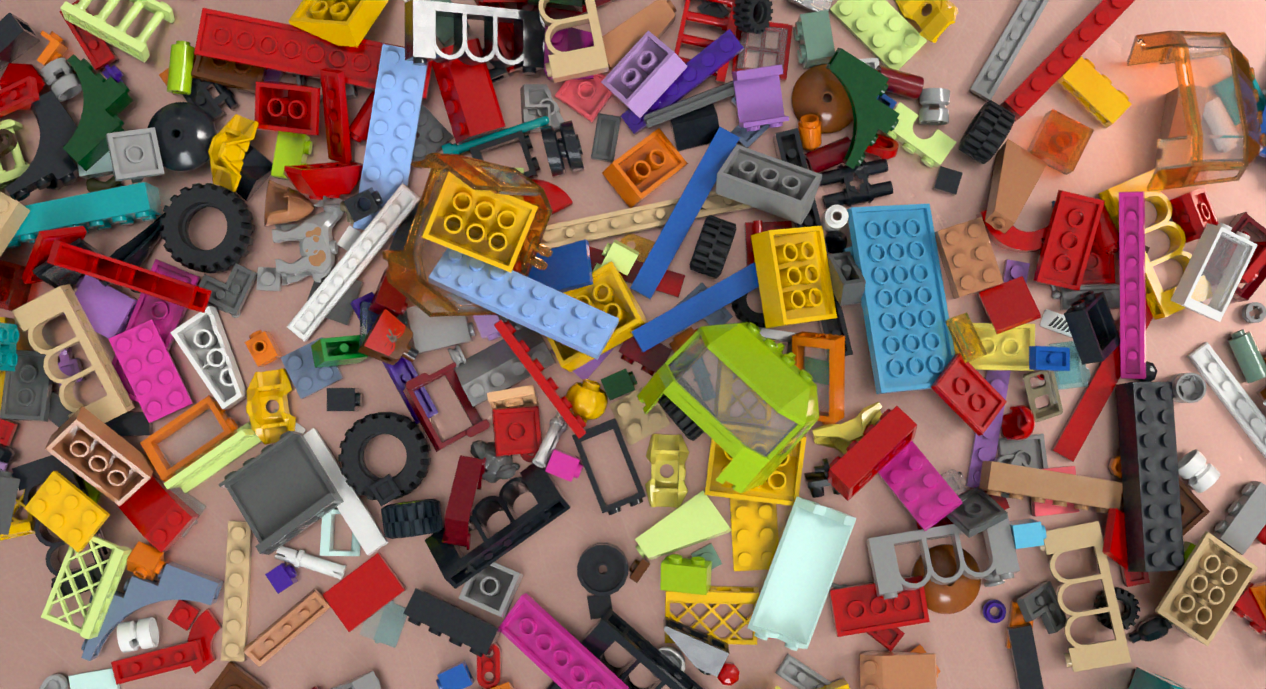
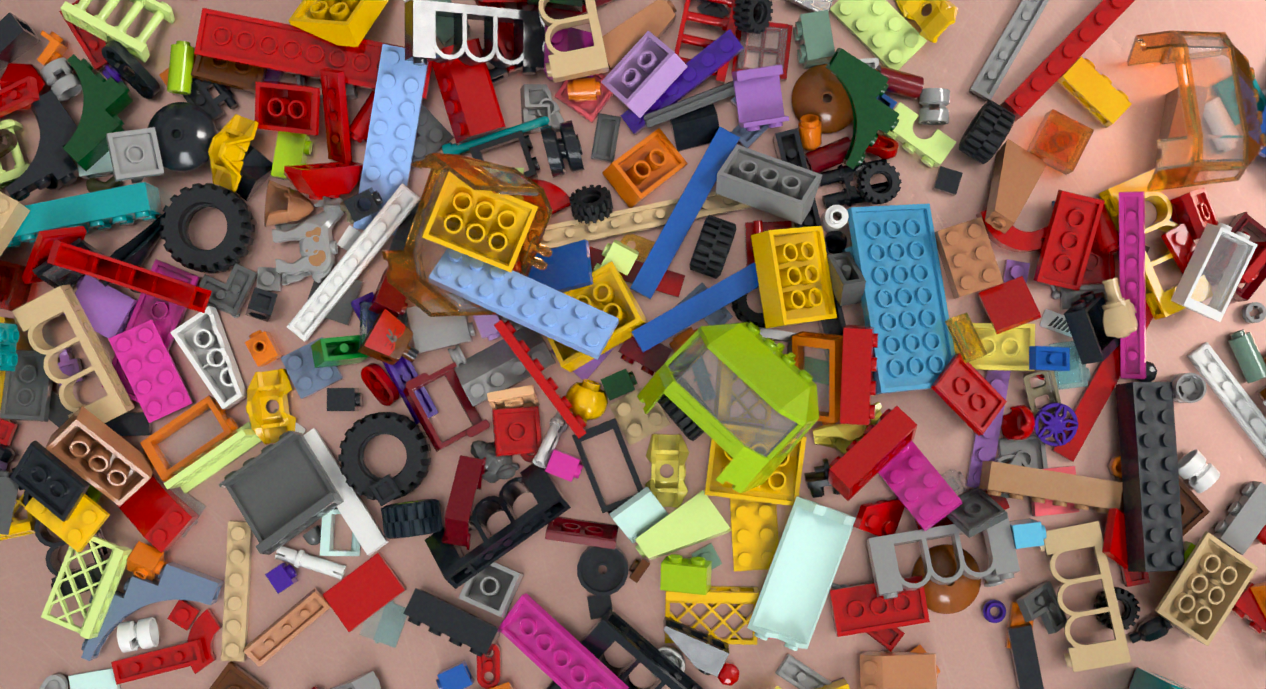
none -> black tile [10,440,90,522]
none -> black beam [101,40,160,99]
none -> black brick [245,287,278,322]
none -> dark grey hinge [303,525,321,545]
none -> red plate [361,363,399,406]
none -> dark red tile [545,517,618,549]
none -> orange brick [567,77,601,102]
none -> black tyre [569,185,613,224]
none -> light aqua tile [610,487,669,543]
none -> red slope [840,324,878,425]
none -> red wing [853,497,905,536]
none -> black tyre [857,162,902,204]
none -> dark purple wheel [1034,402,1078,446]
none -> tan piece [1102,278,1138,338]
none -> red plate [1161,223,1196,274]

